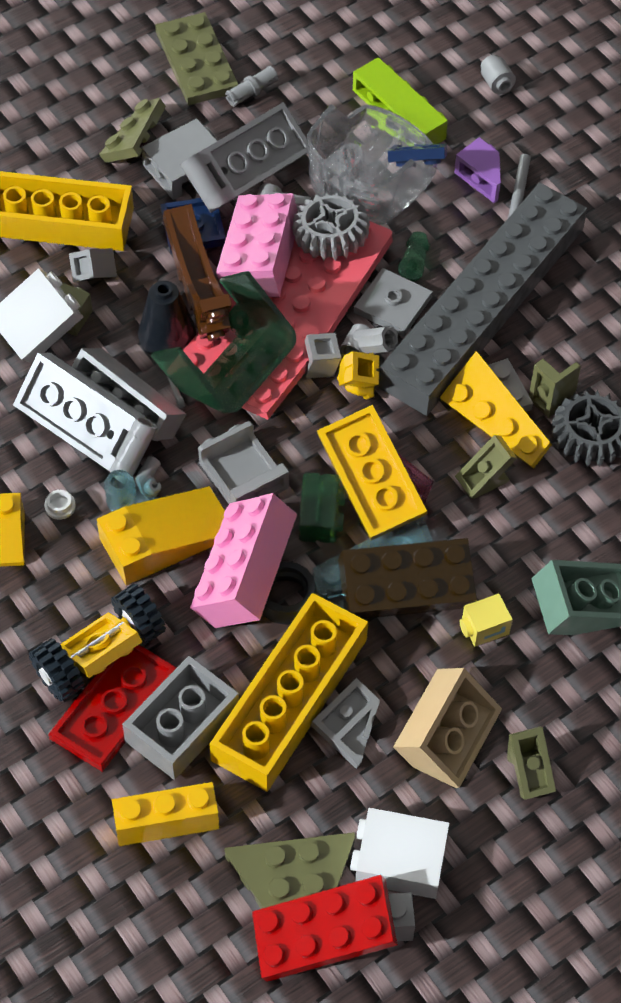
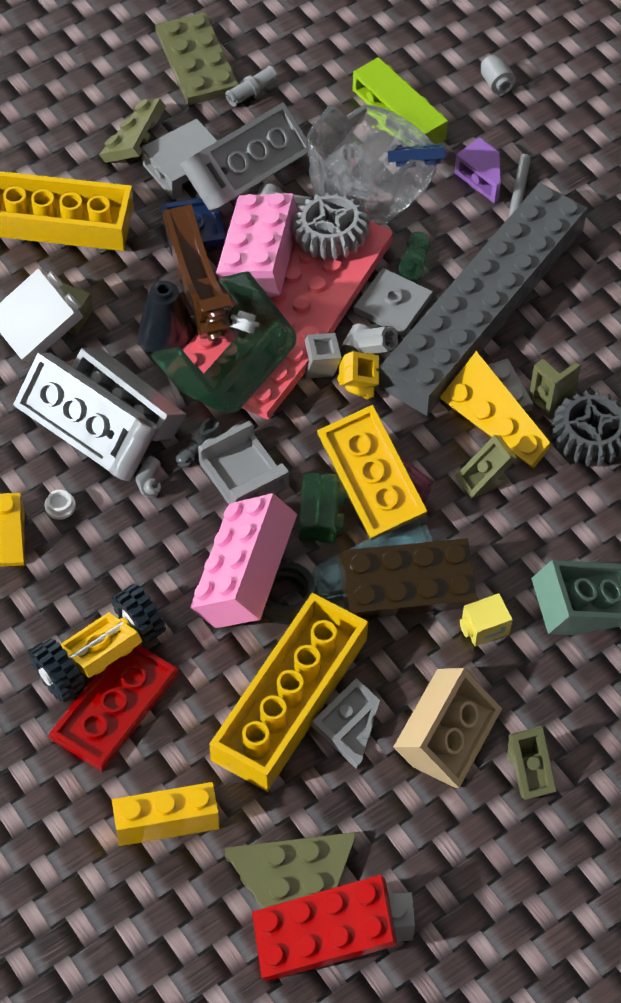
light grey panel [69,248,117,282] -> none
yellow slope [96,486,225,586] -> none
clear light blue brick [104,470,137,511] -> none
light grey brick [122,656,239,780] -> none
white brick [350,808,449,899] -> none
none -> dark grey piece [175,418,223,468]
none -> white plate [230,310,260,334]

